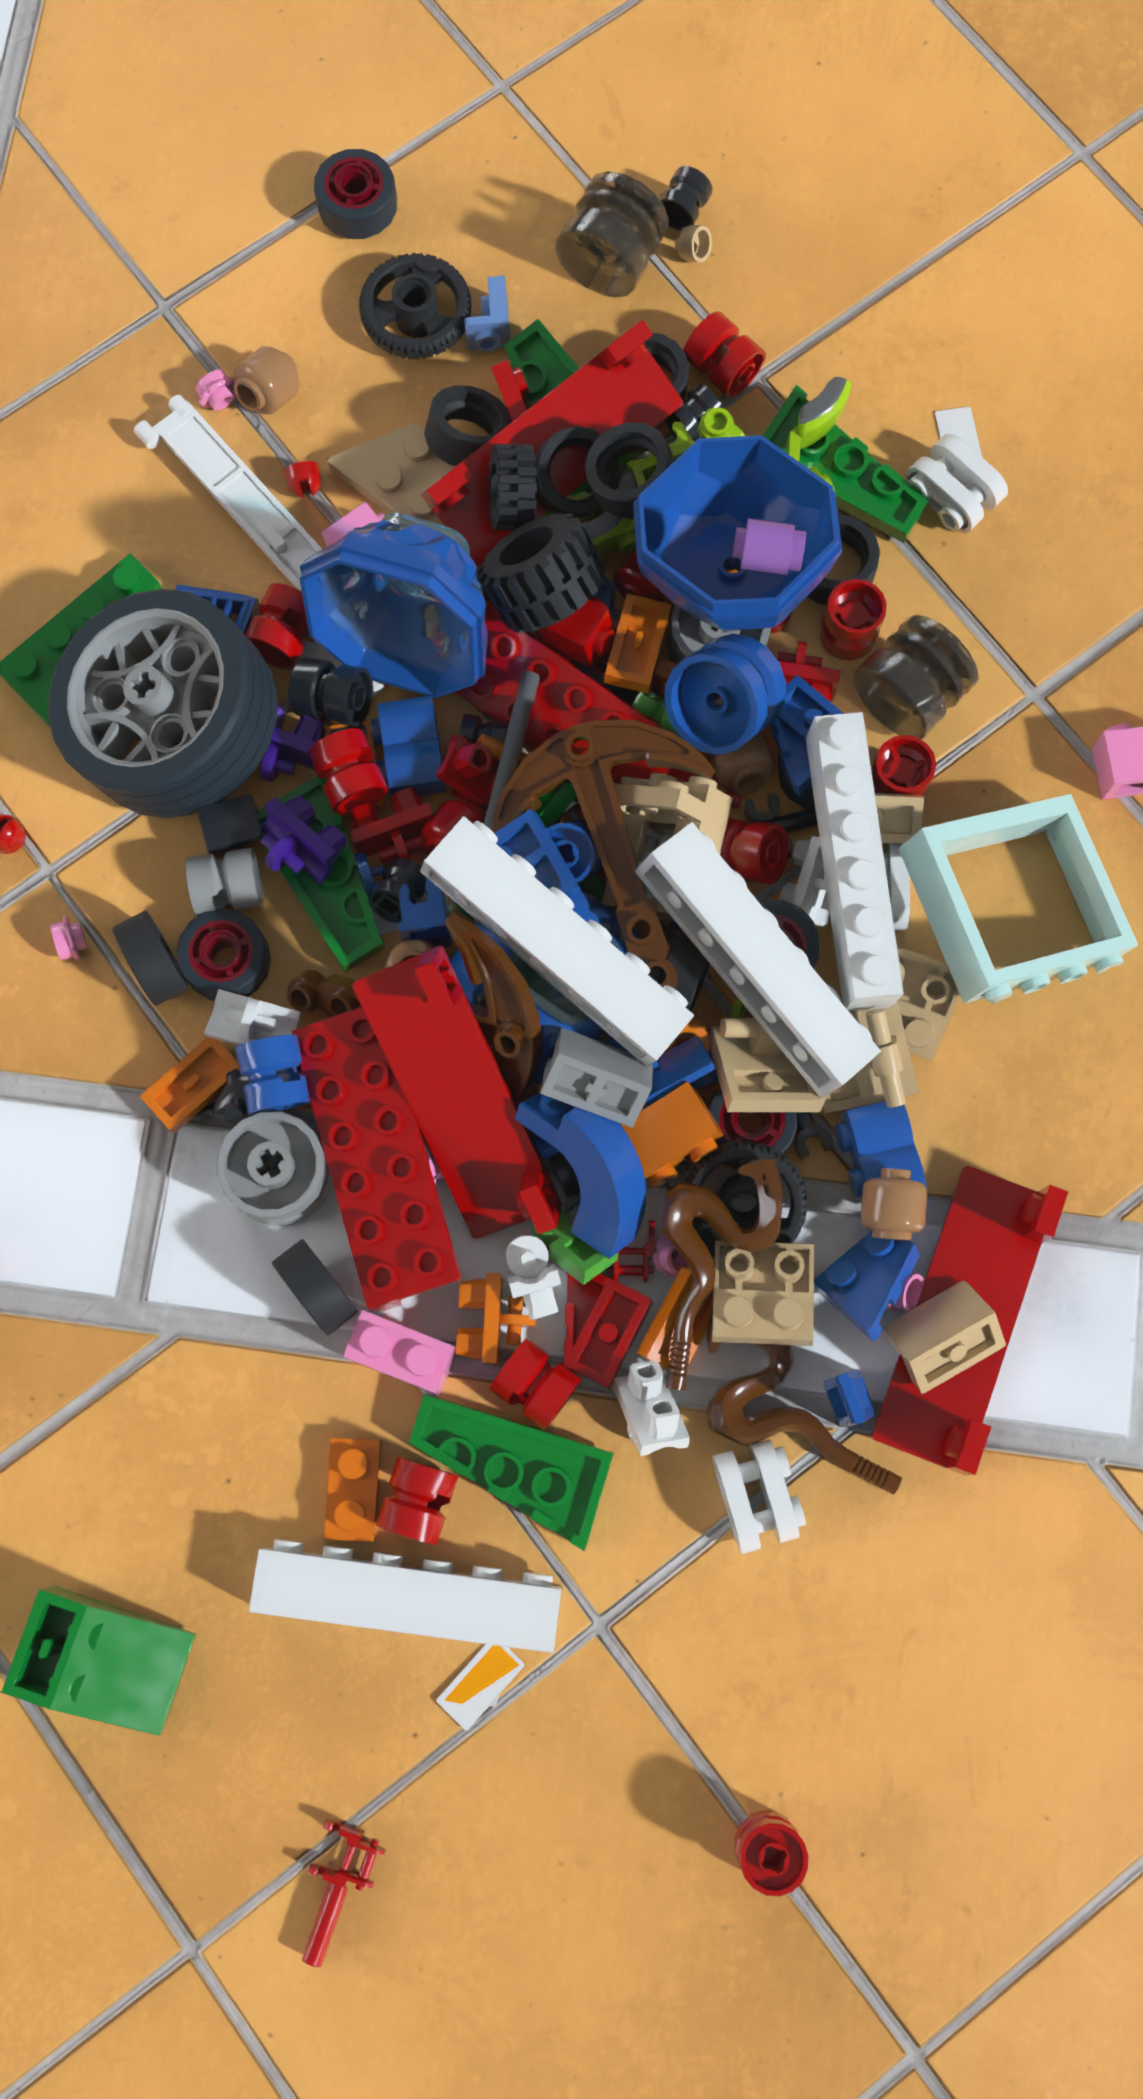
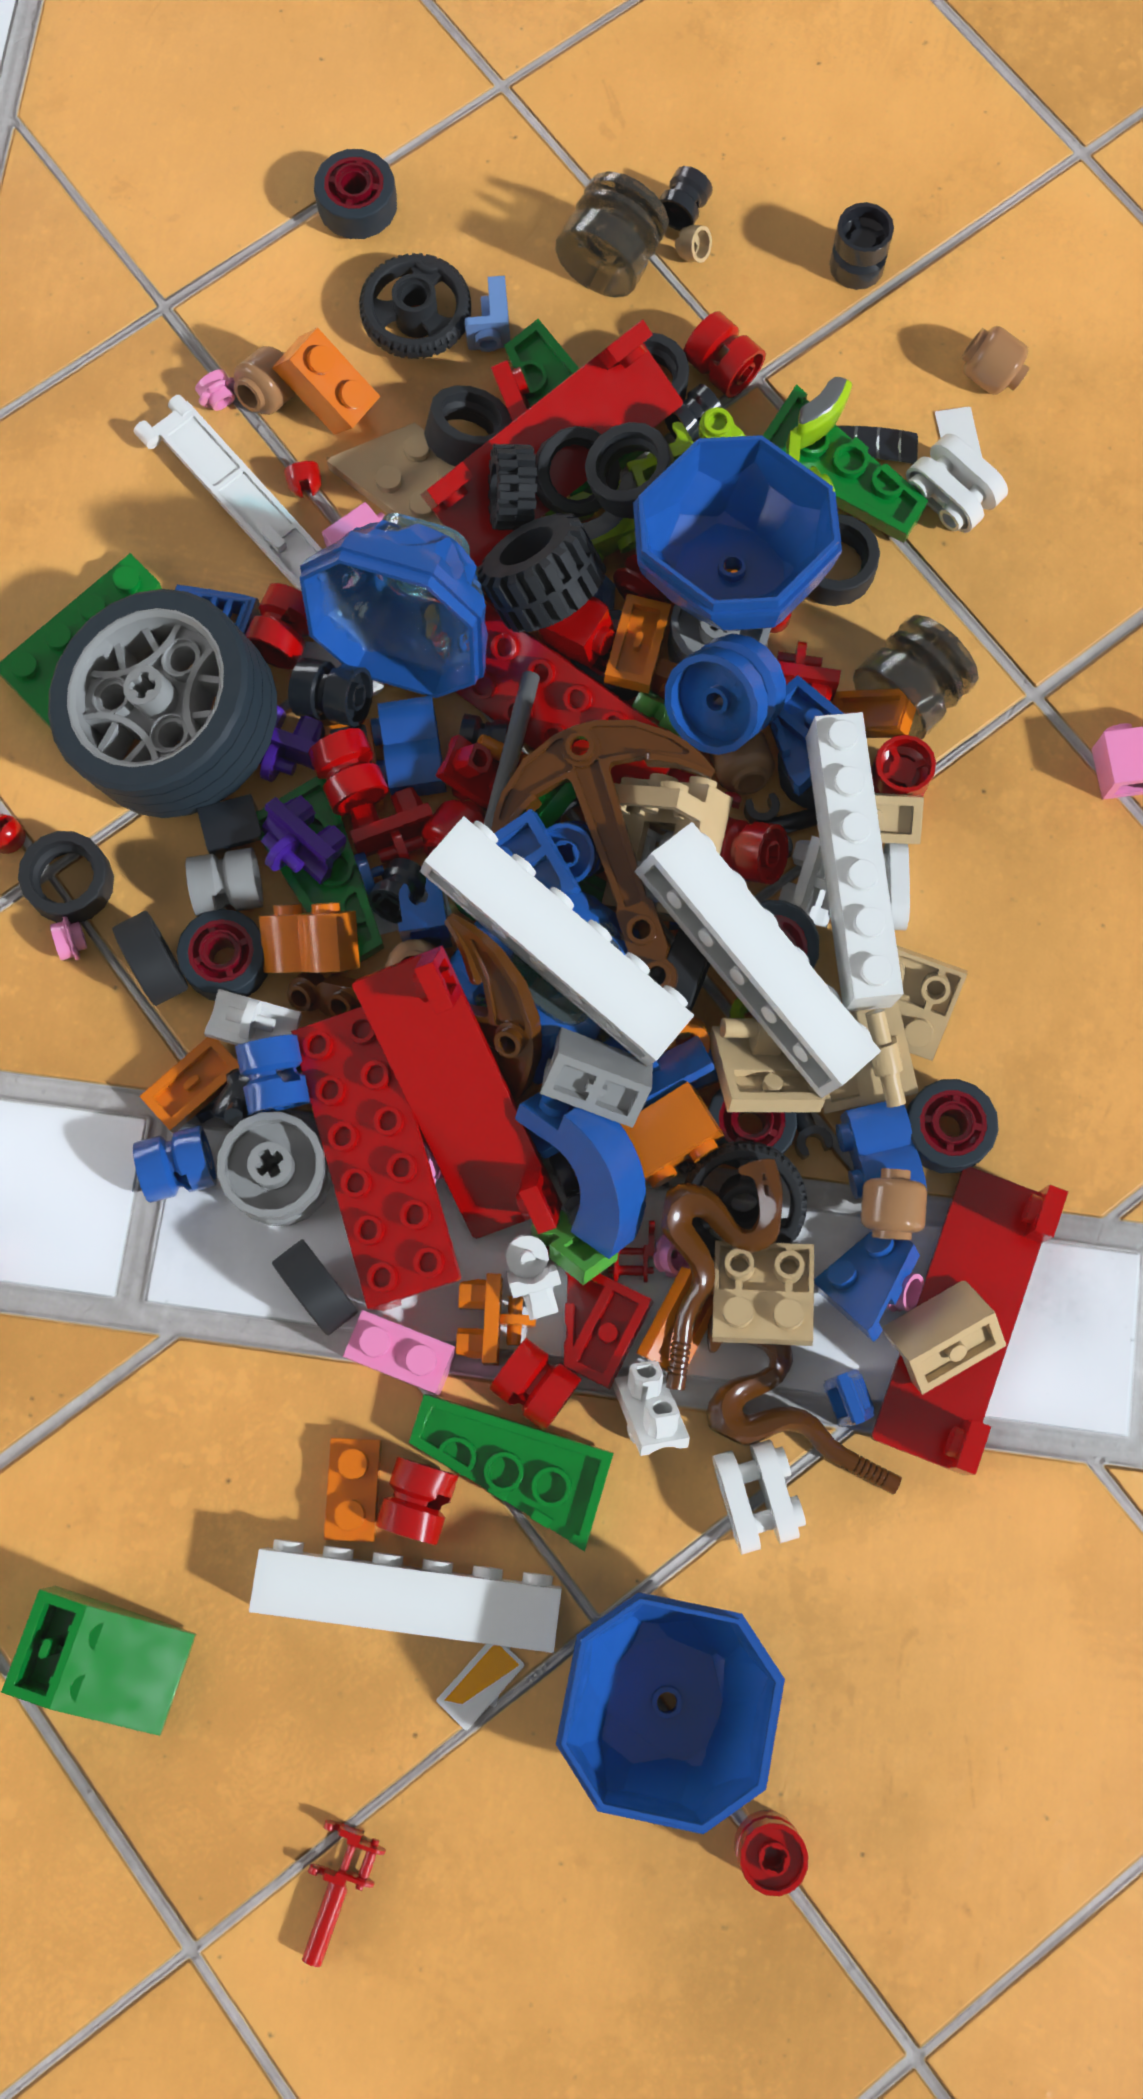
medium lavender brick [732,518,806,575] -> none
red wheel [819,579,887,661] -> none
light aqua window [898,794,1138,1004] -> none
none -> black tyre [18,831,114,924]
none -> blue wheel [133,1125,217,1203]
none -> orange brick [259,902,360,973]
none -> orange brick [272,327,380,435]
none -> blue rock [556,1592,785,1834]
none -> black wheel [829,202,894,290]
none -> orange tile [832,688,920,738]
none -> black sticker [838,426,918,464]
none -> wheel [906,1079,999,1173]
none -> medium nougat head [961,326,1029,395]

